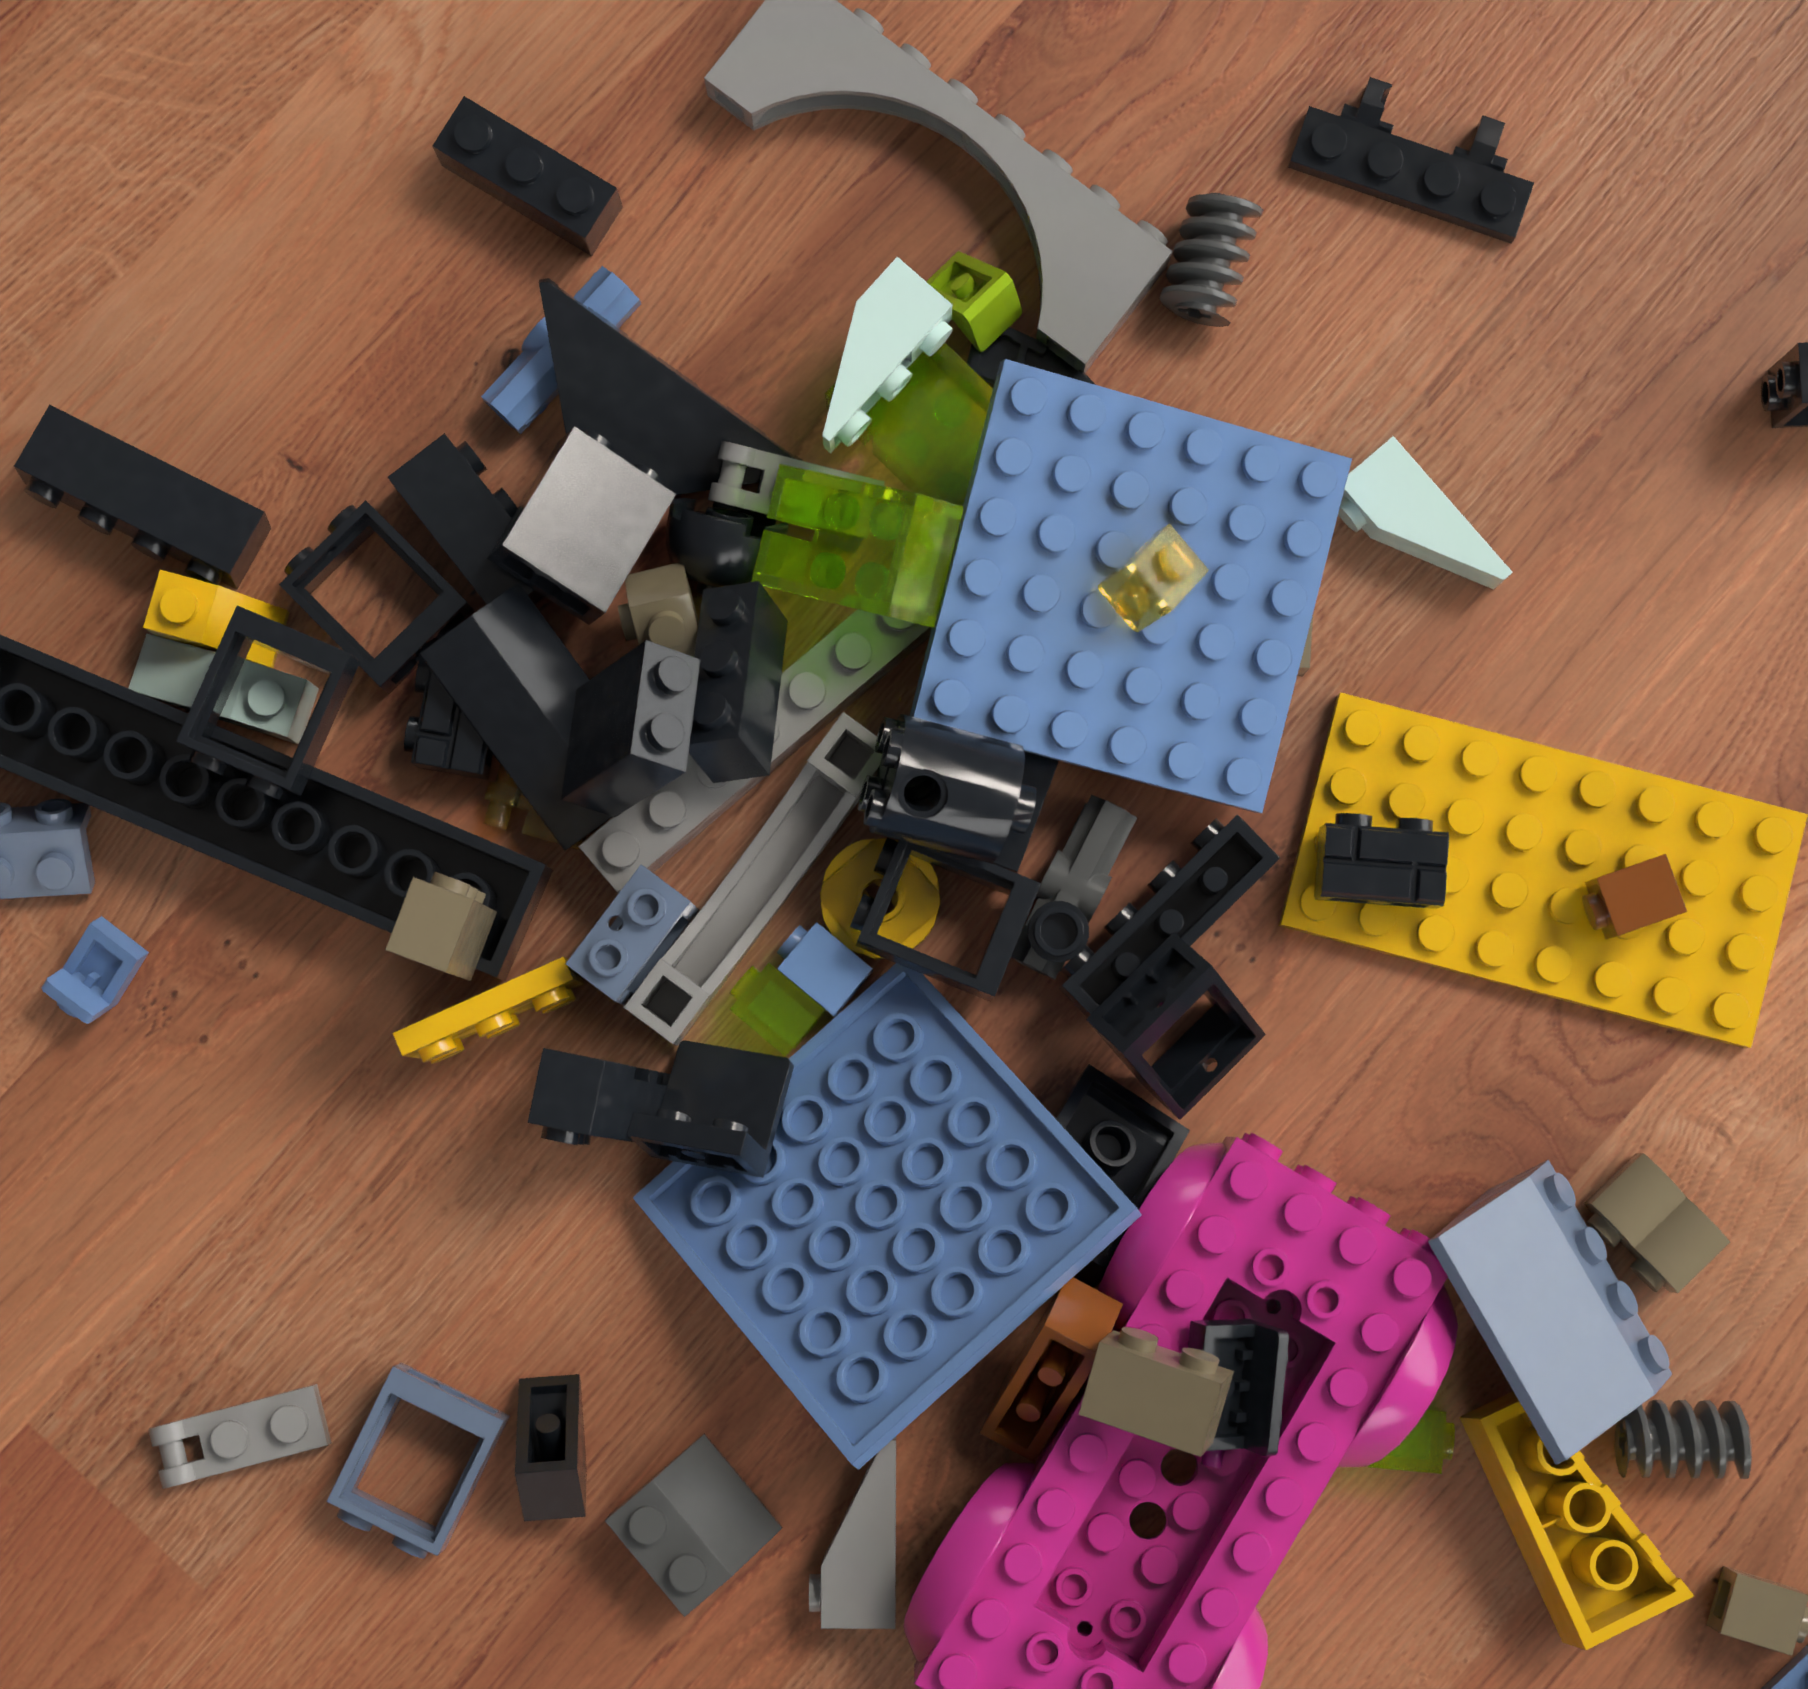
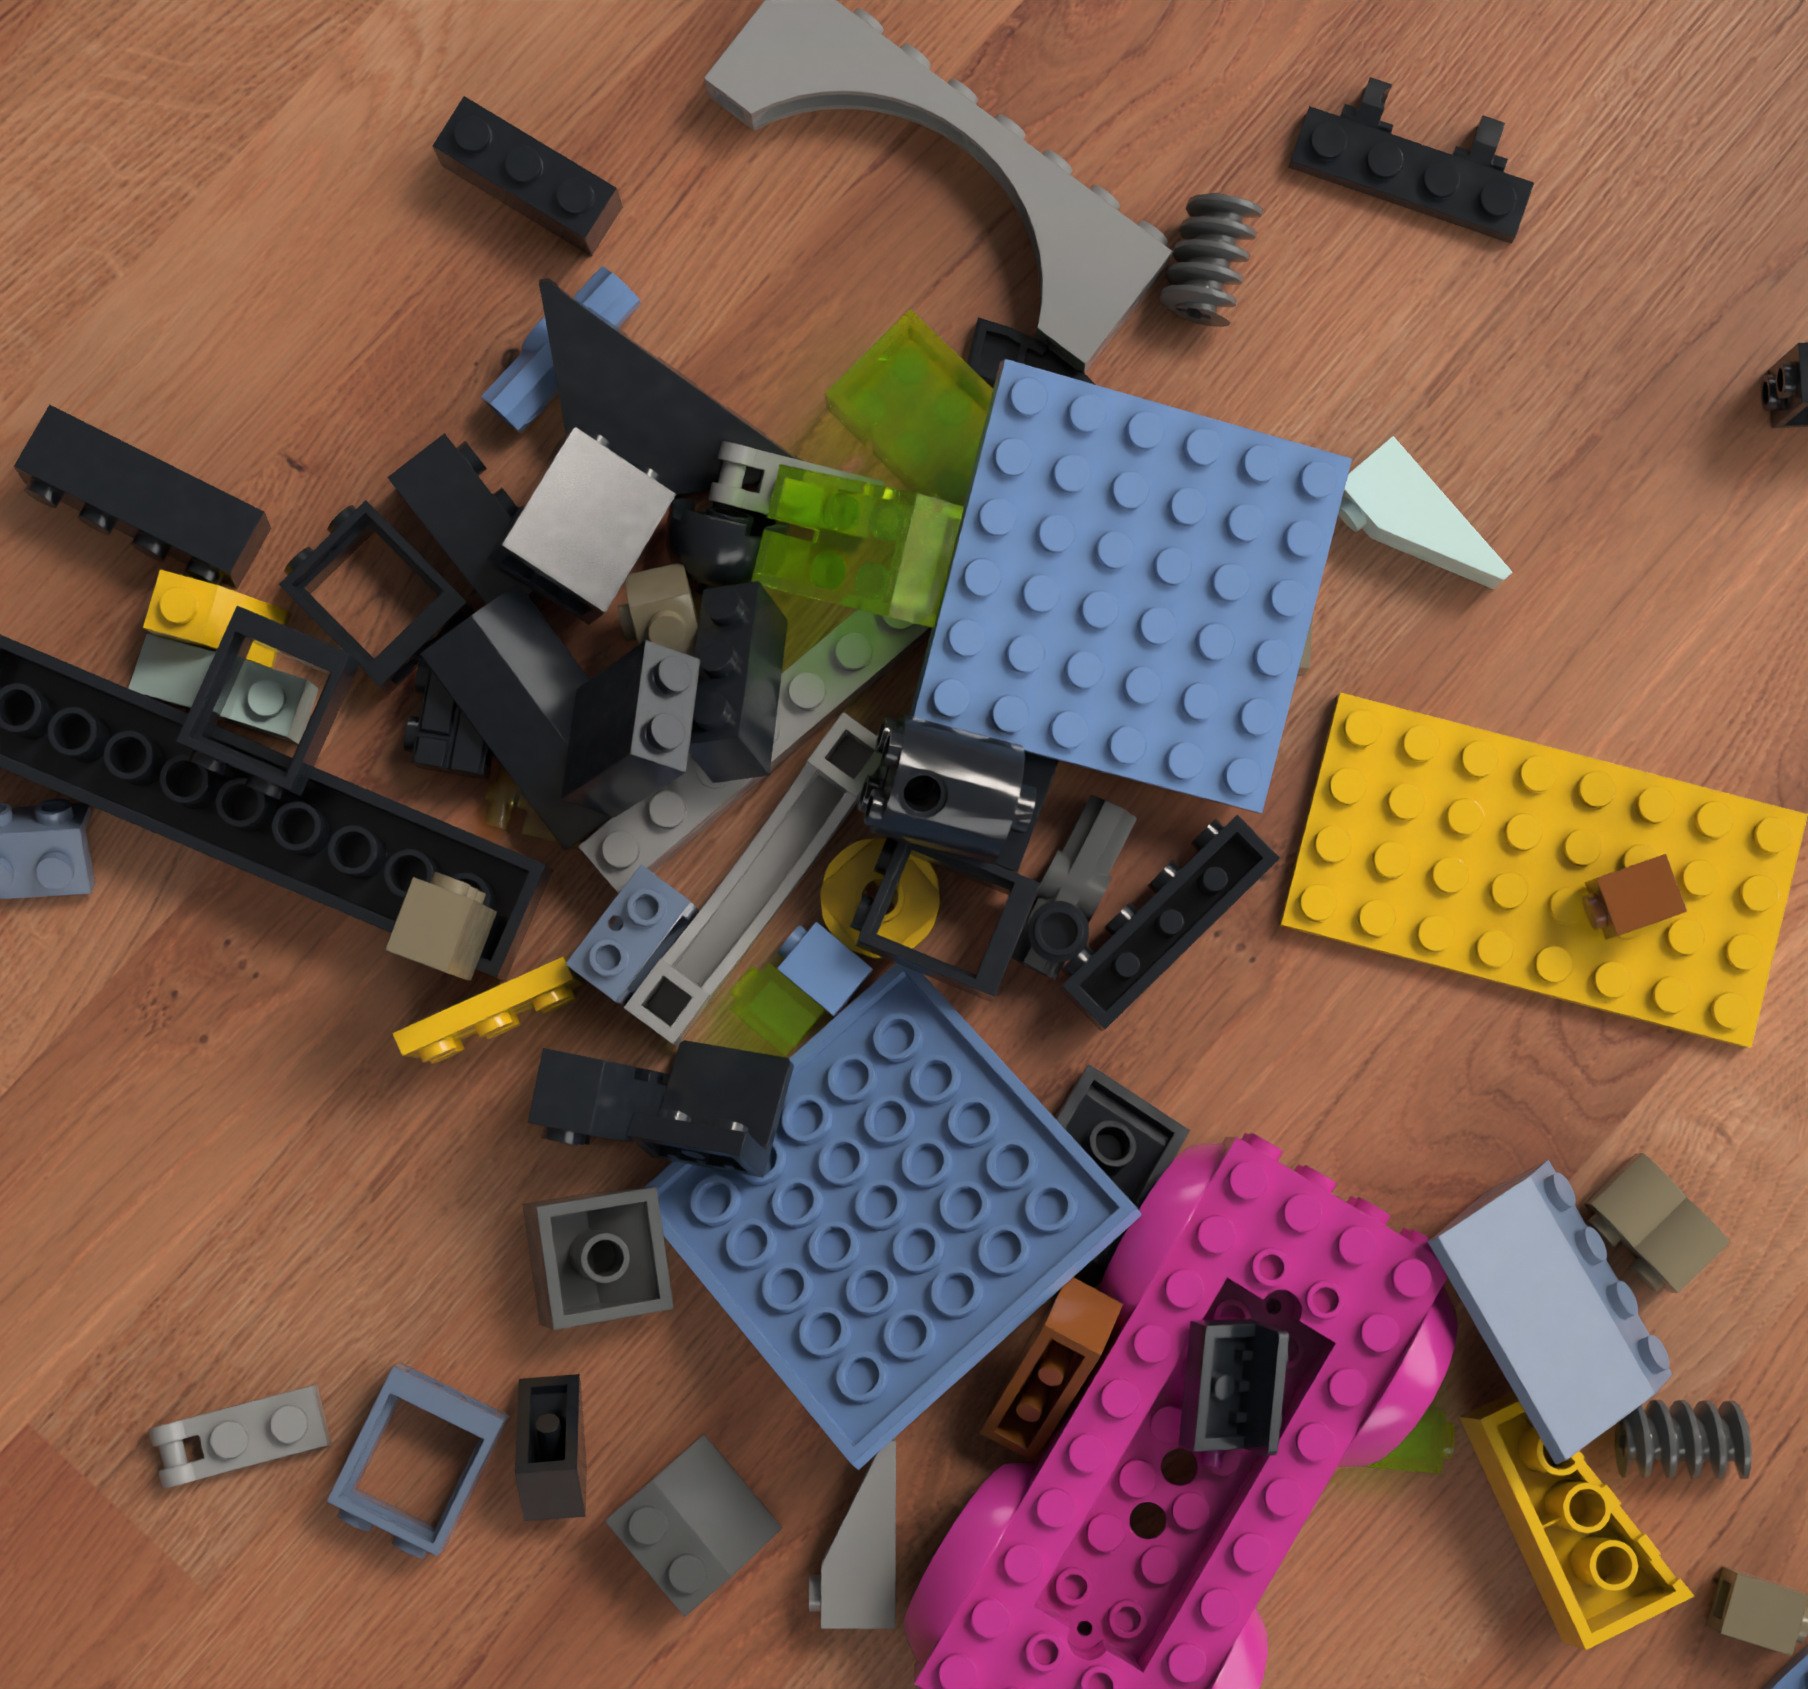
medium blue bracket [41,916,149,1024] -> none
light aqua slope [822,257,953,453] -> none
lime slope [926,251,1022,352] -> none
dark tan brick [1079,1327,1234,1457] -> none
black window [1086,933,1266,1120] -> none
clear yellow bracket [1098,523,1209,632] -> none
black brick [1314,813,1449,909] -> none
none -> dark grey slope [523,1187,674,1330]

